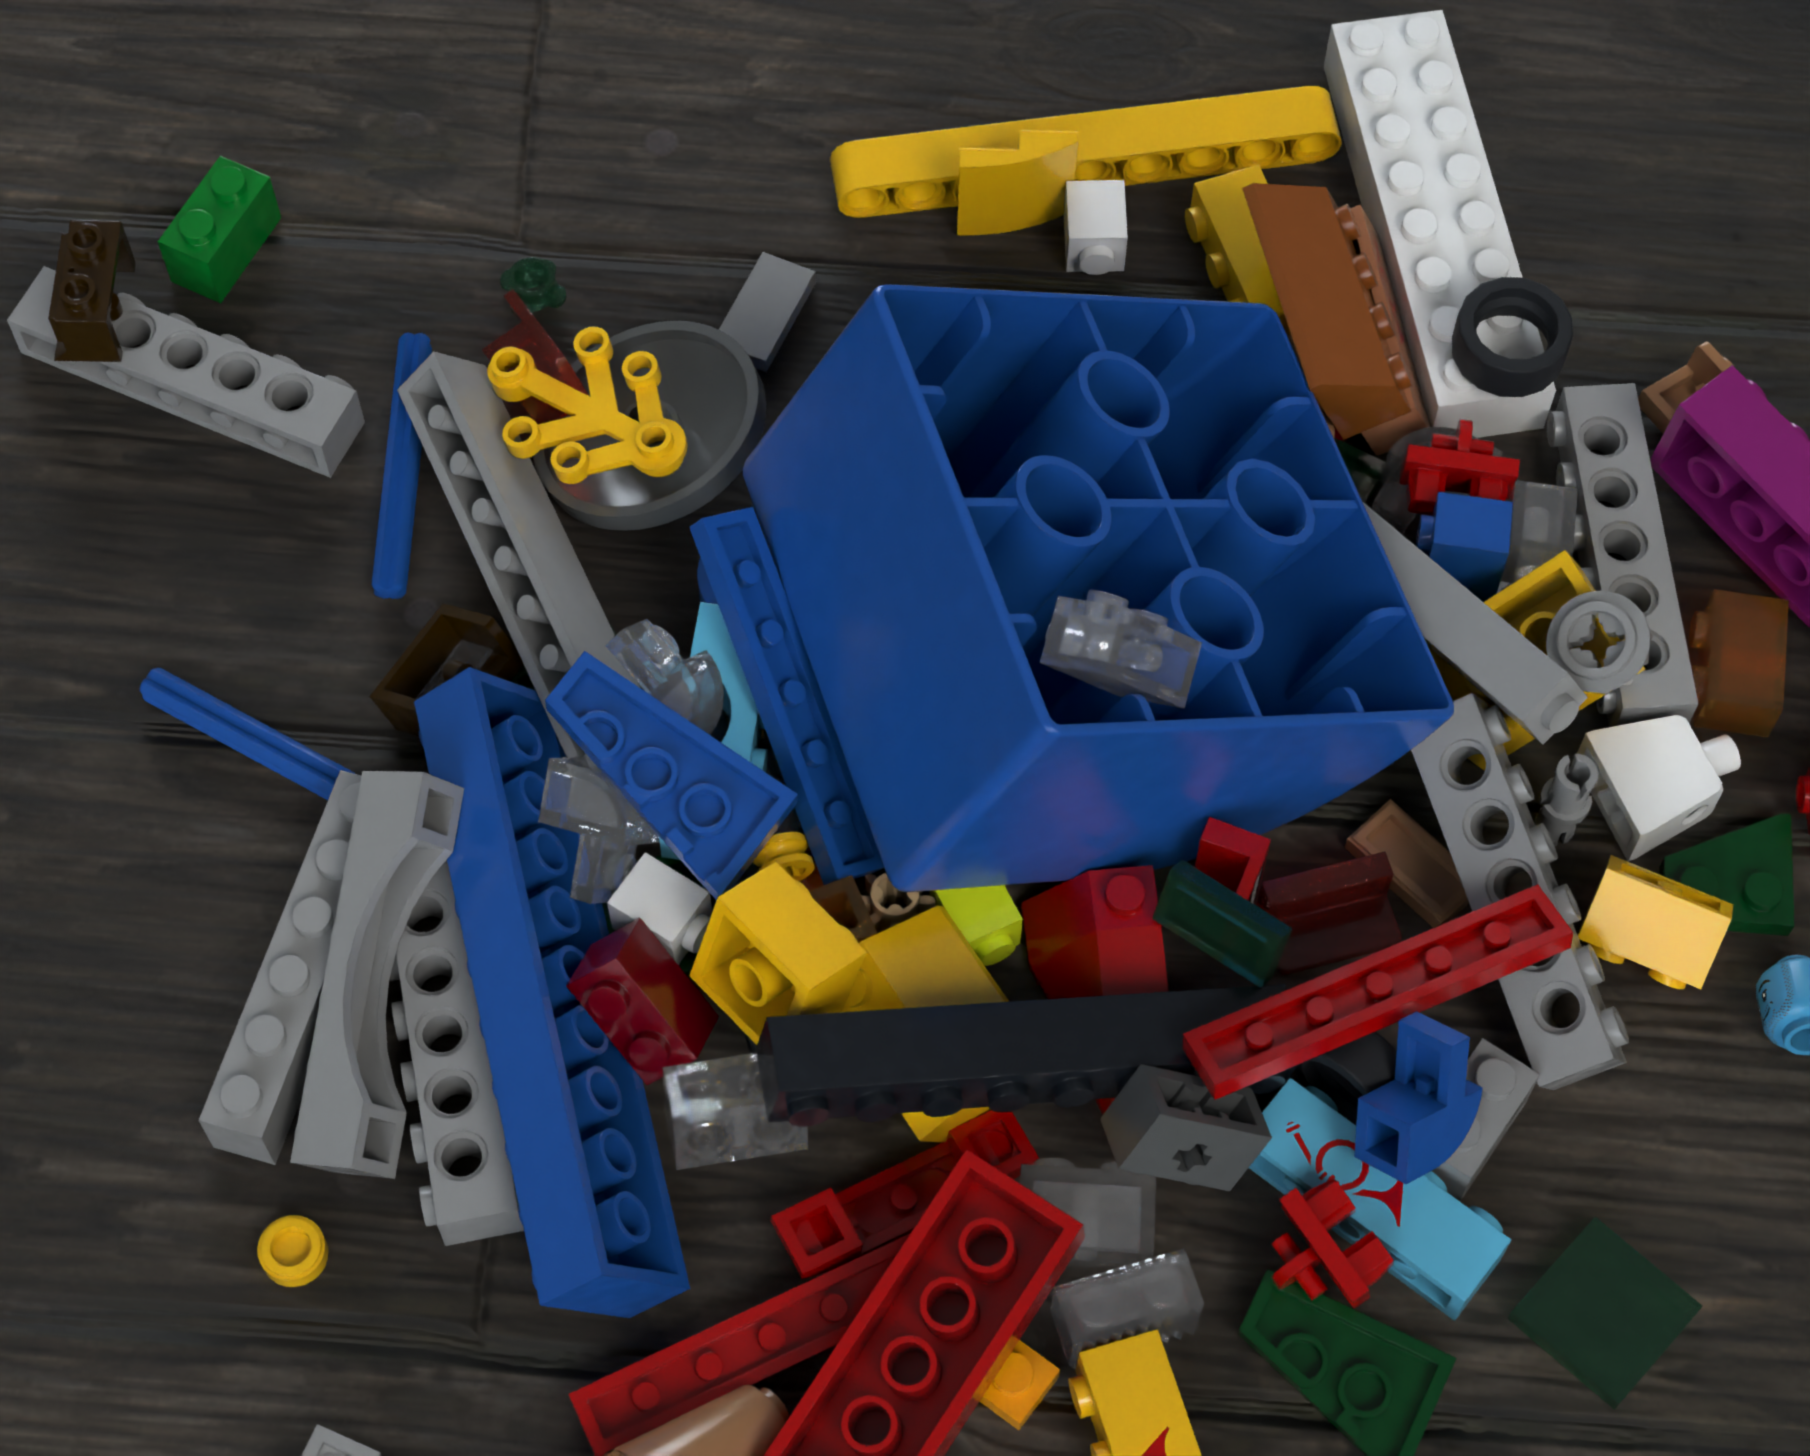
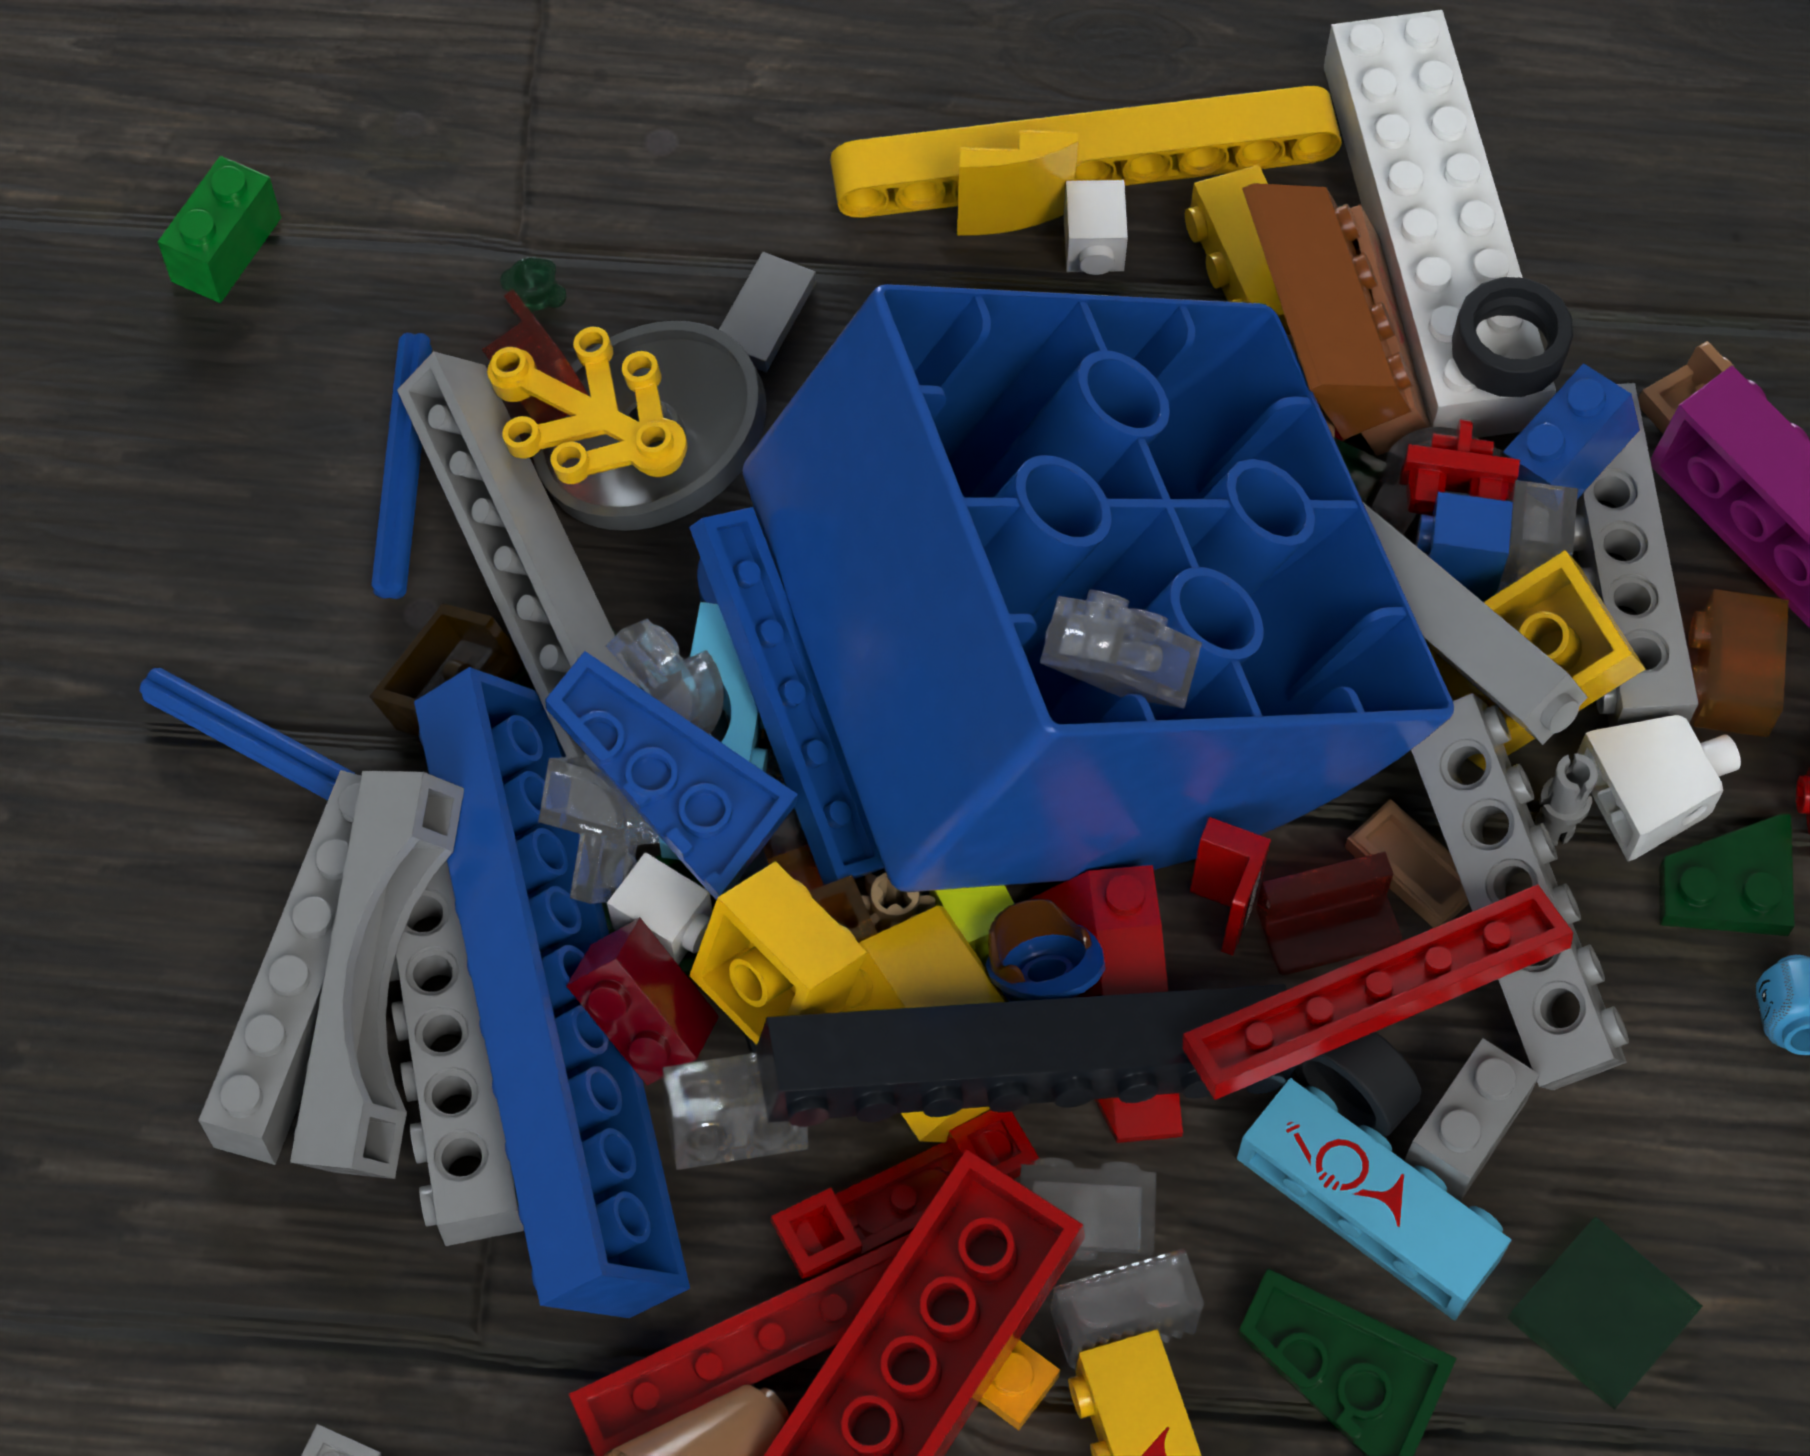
light grey brick [7,266,365,478] -> none
dark brown window [48,220,136,362] -> none
yellow tile [257,1215,329,1287] -> none
yellow bush [753,832,815,881] -> none
dark grey brick [1100,1064,1272,1191] -> none
clear green tile [1152,860,1292,988] -> none
red hips [1271,1178,1394,1309] -> none
blue brick [1354,1011,1483,1184] -> none
light grey gear [1546,591,1653,695] -> none
yellow brick [1578,855,1734,989] -> none
none -> piece [985,899,1106,1002]
none -> blue piece [1503,363,1640,518]

